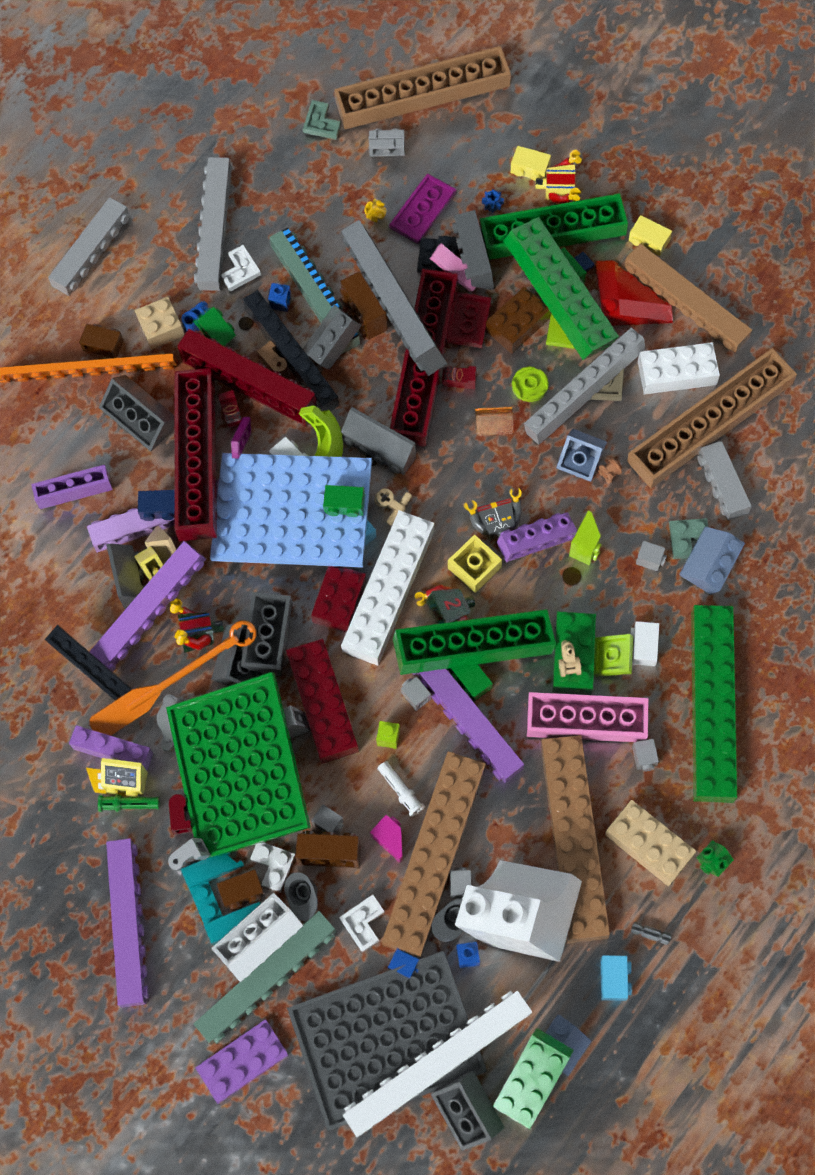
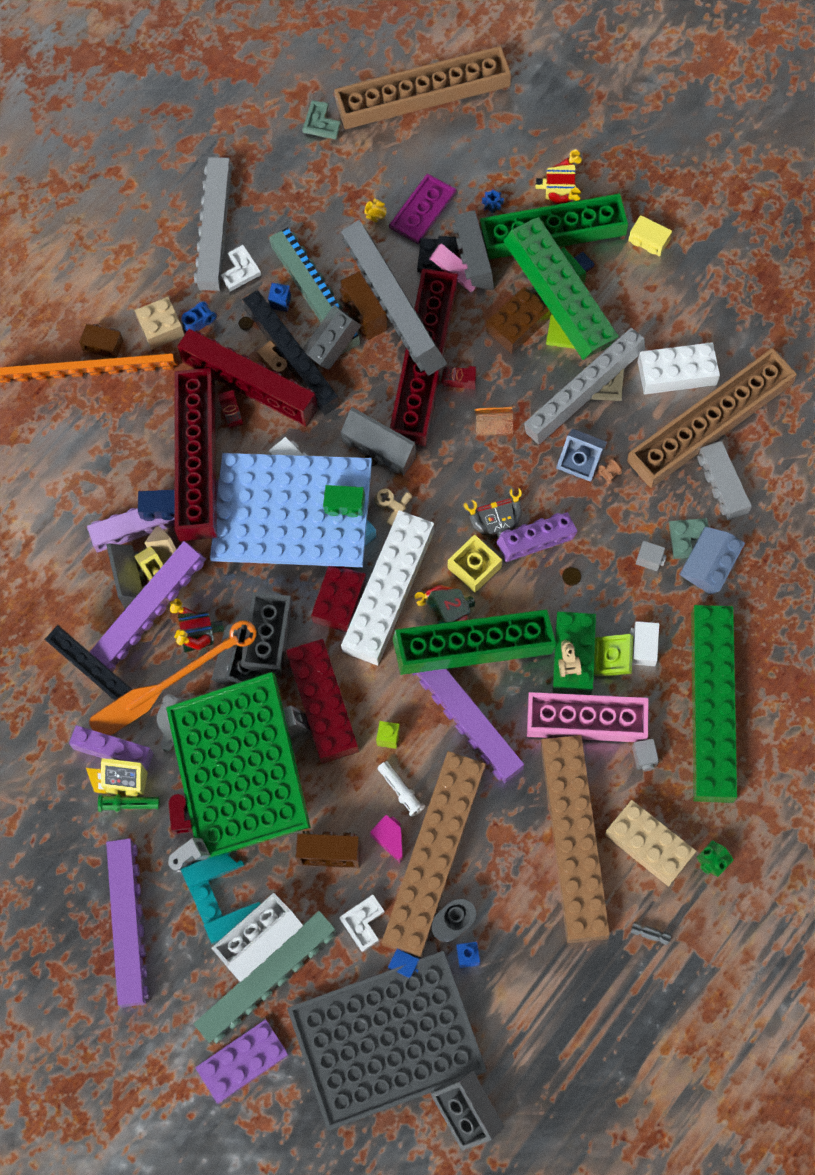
medium lavender brick [31,465,113,509] -> none
light grey brick [48,197,130,296] -> none
dark grey slope [98,375,175,451] -> none
green brick [193,306,236,346] -> none
reddish brown brick [217,869,265,911] -> none
magenta tile [231,417,251,459] -> none
white plate [250,842,296,893] -> none
dark grey piece [284,872,318,921] -> none
lime arch [299,406,343,457] -> none
light grey brick [311,804,344,835] -> none
white brick [343,991,532,1137] -> none
light grey brick [369,128,404,156] -> none
light grey brick [401,676,431,711] -> none
dark red plate [447,292,492,348] -> none
green brick [450,664,493,702] -> none
light grey brick [450,867,471,899] -> none
white brick [455,860,582,962] -> none
brick [493,1028,574,1129] -> none
light yellow brick [511,146,551,181] -> none
lime tile [512,366,549,402] -> none
sand blue slope [545,1014,591,1076] -> none
lime slope [569,511,602,566] -> none
red slope [595,260,673,326] -> none
medium azure brick [601,956,632,1001] -> none
medium nougat brick [625,243,752,353] -> none

